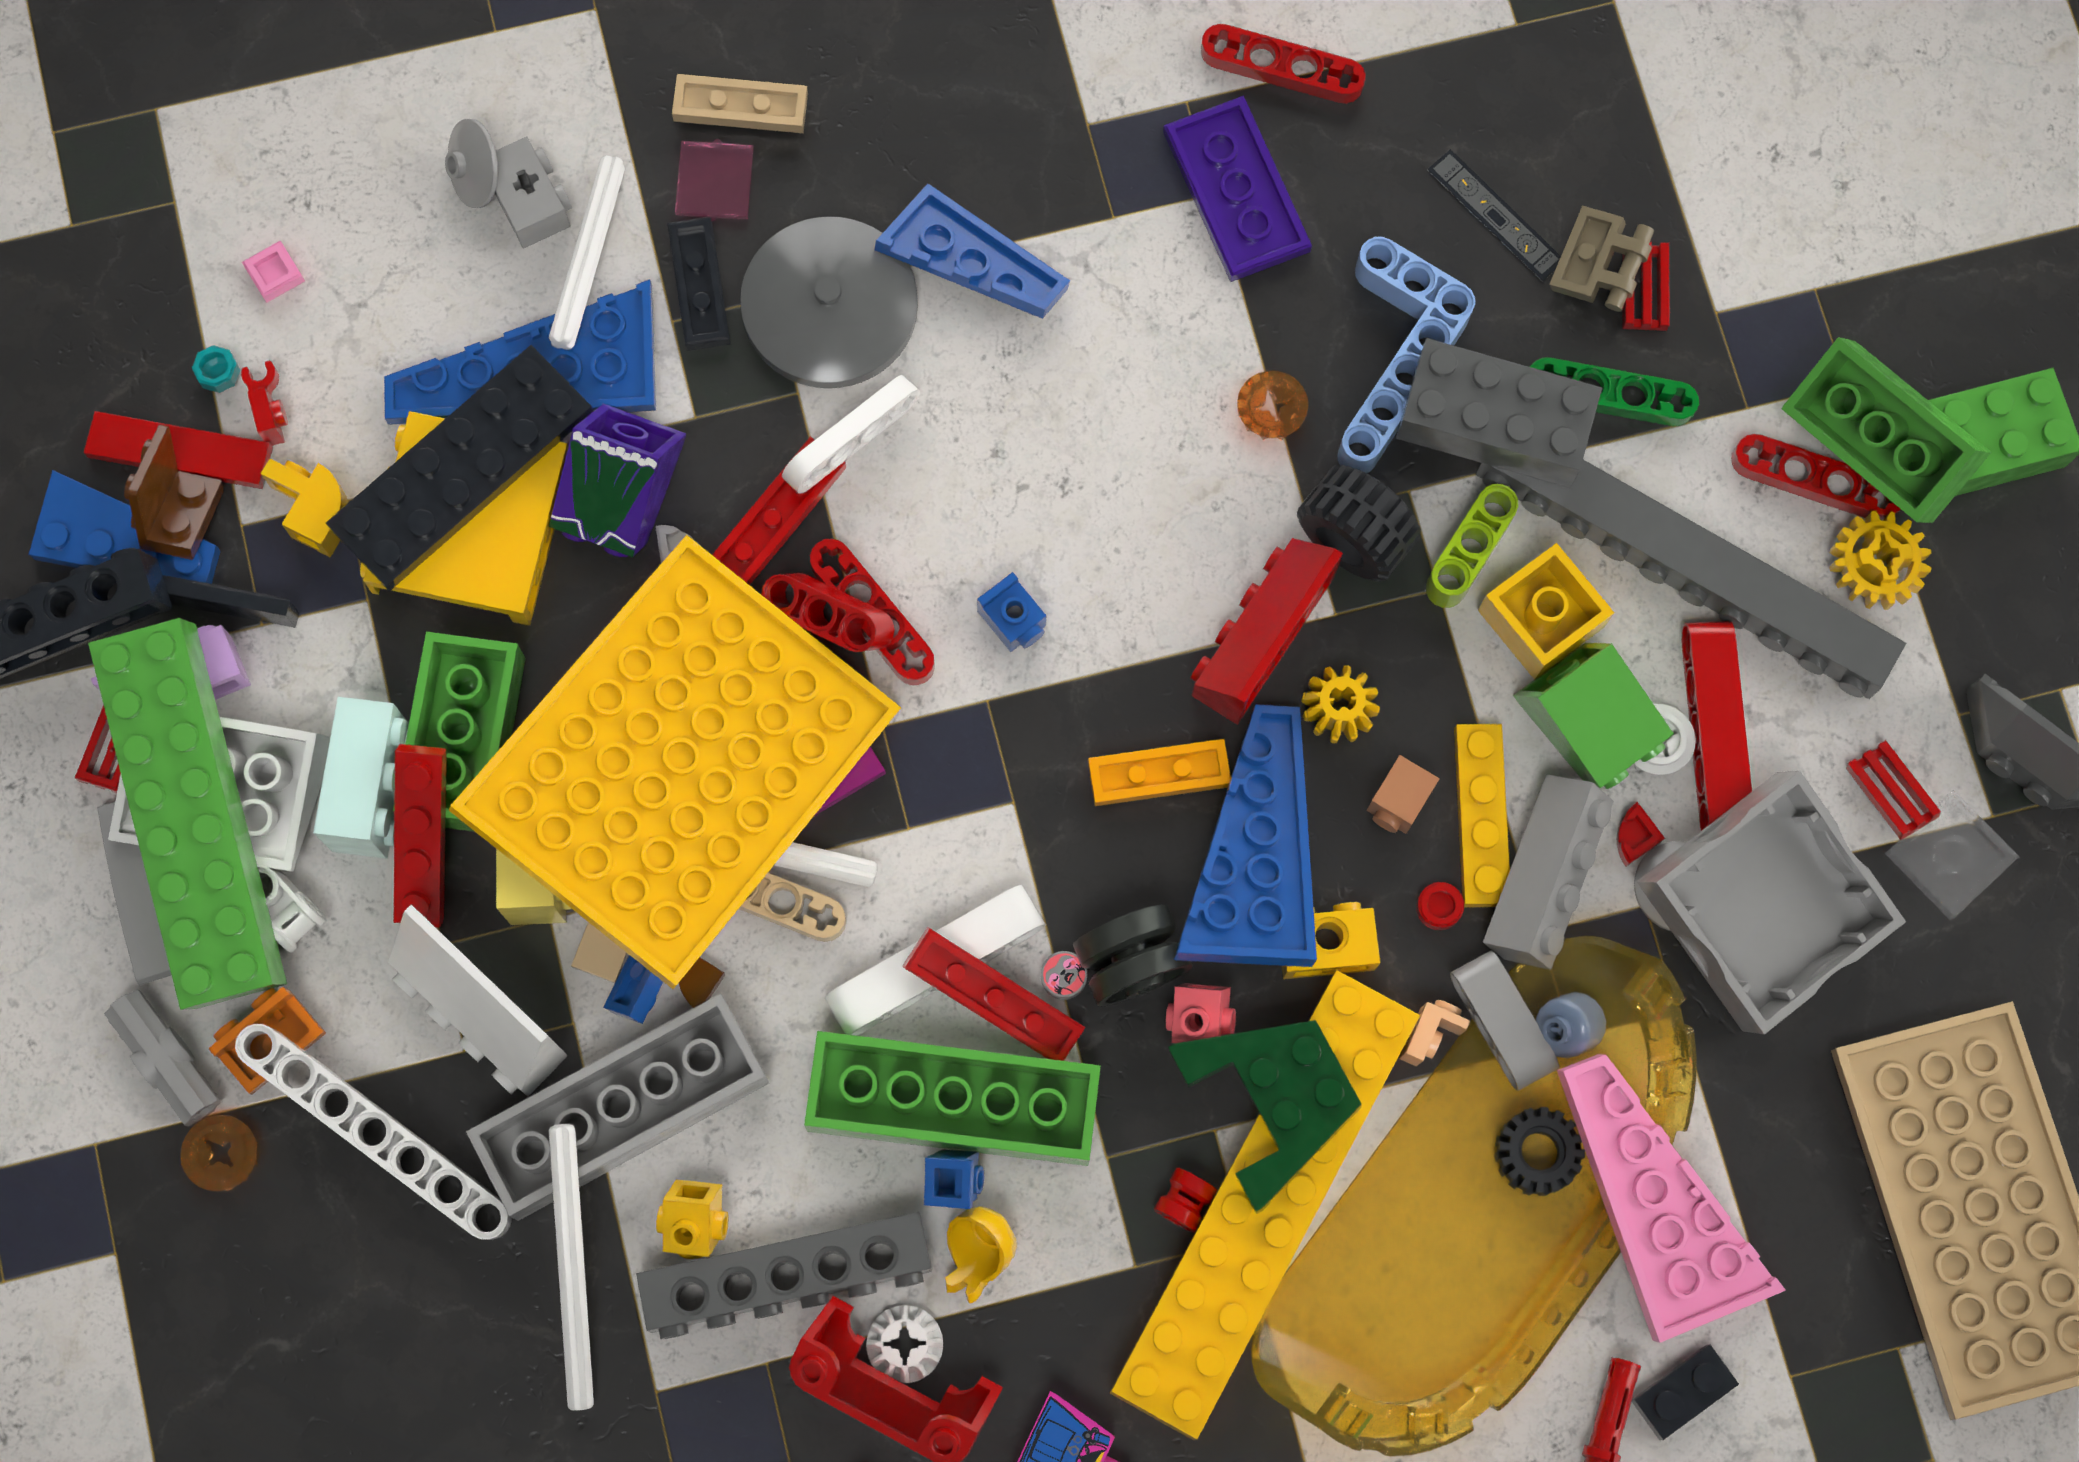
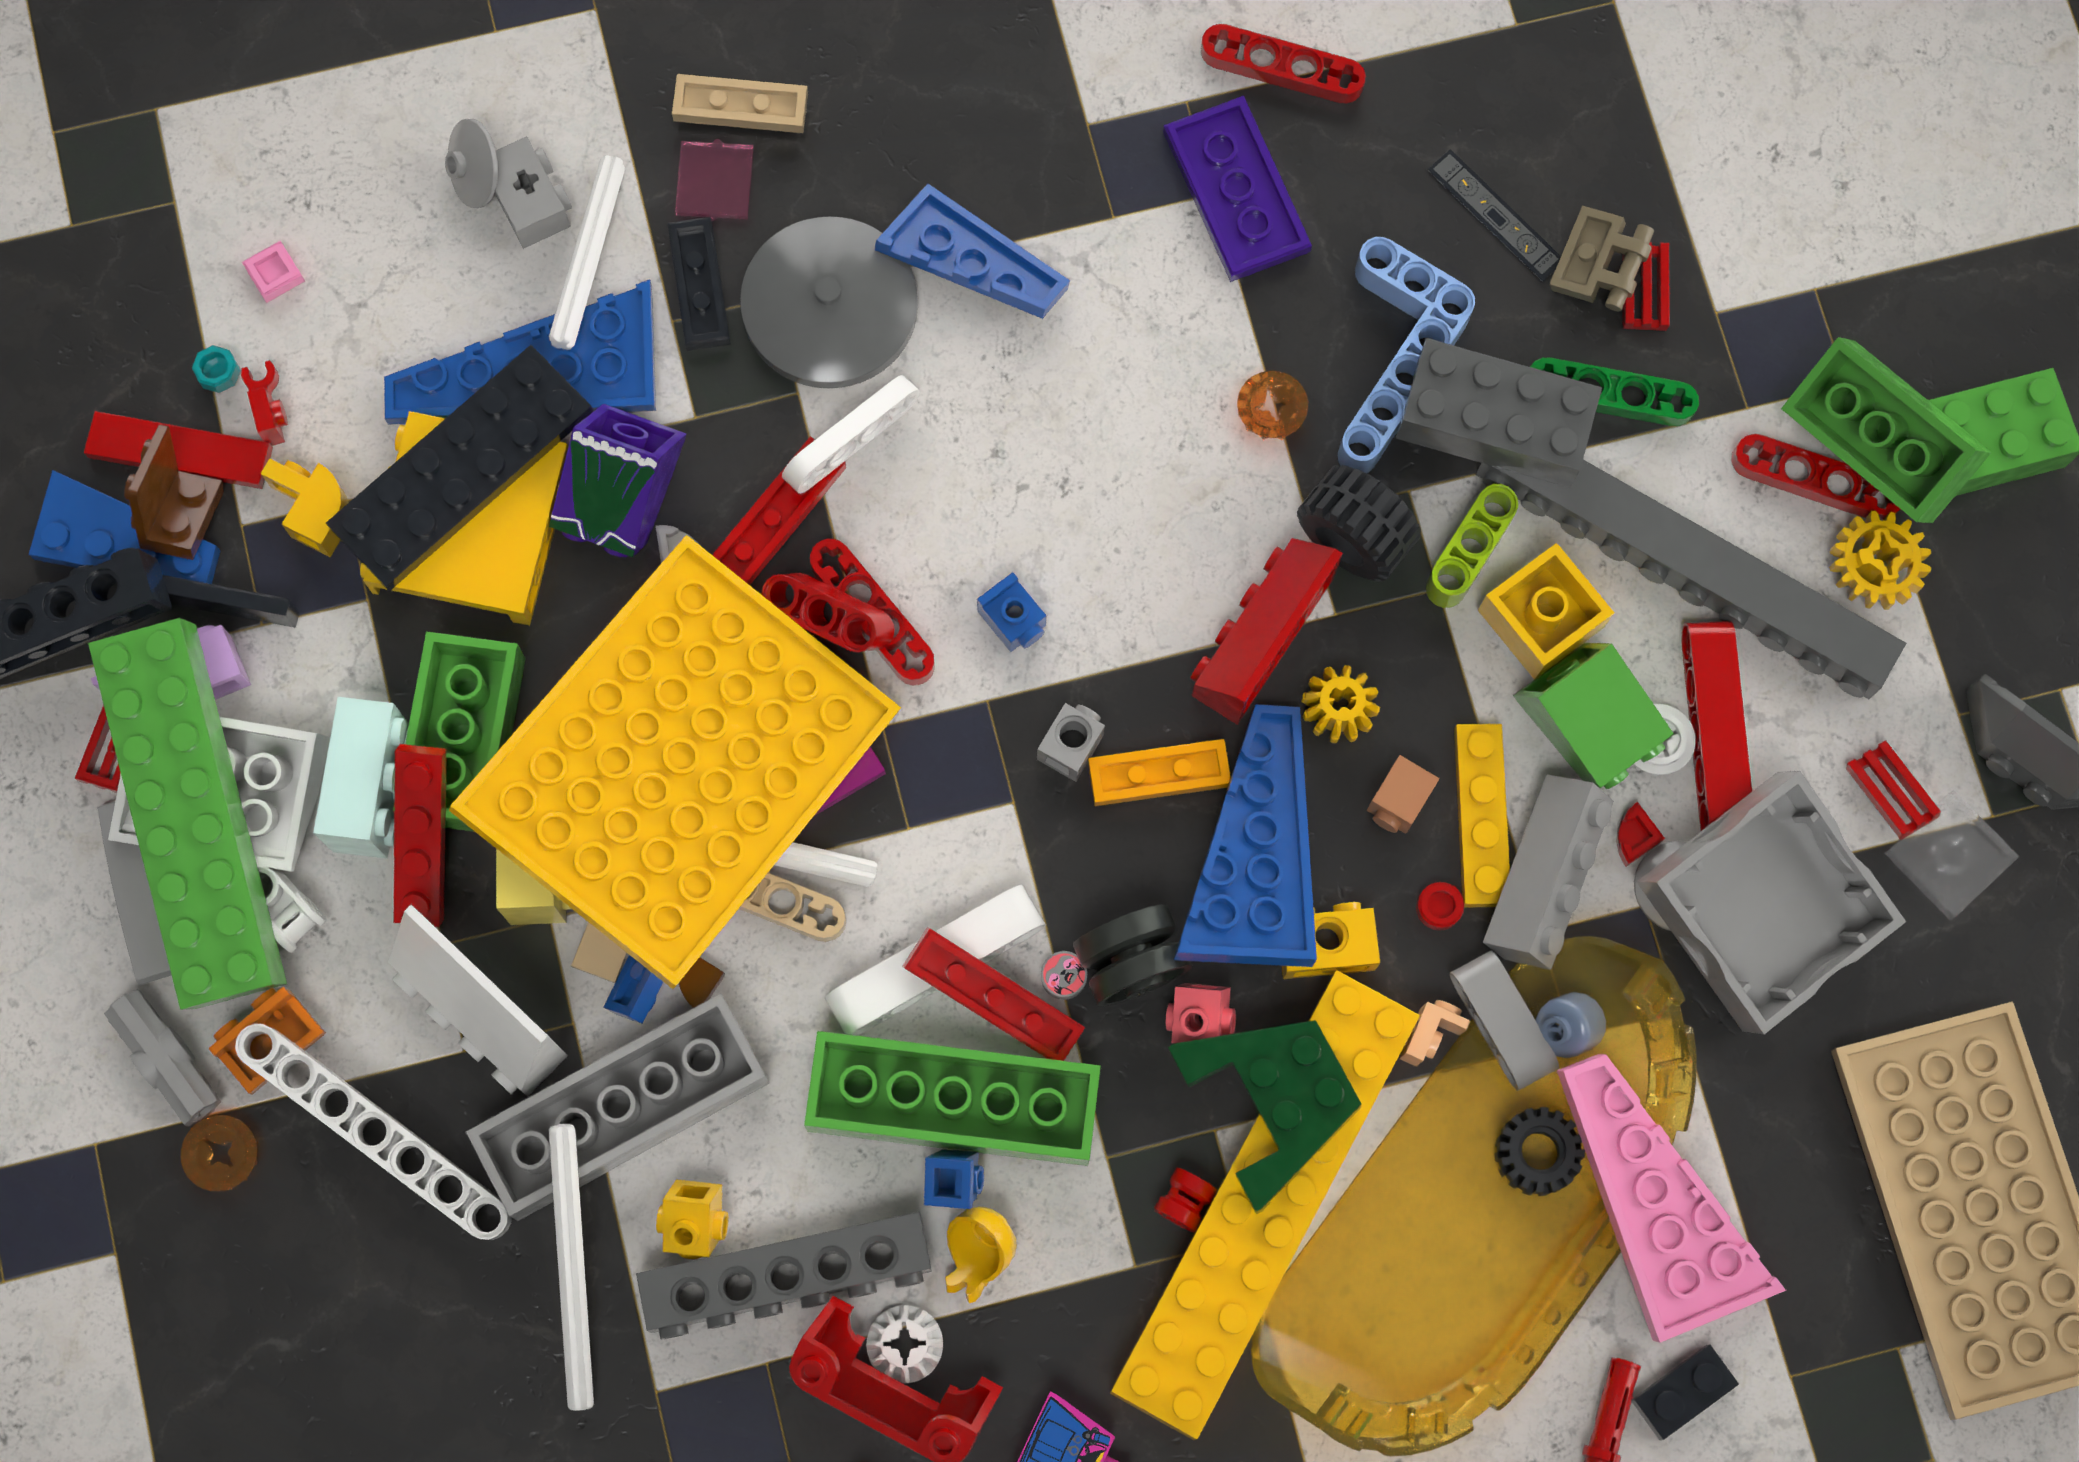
none -> light grey brick [1037,703,1105,782]

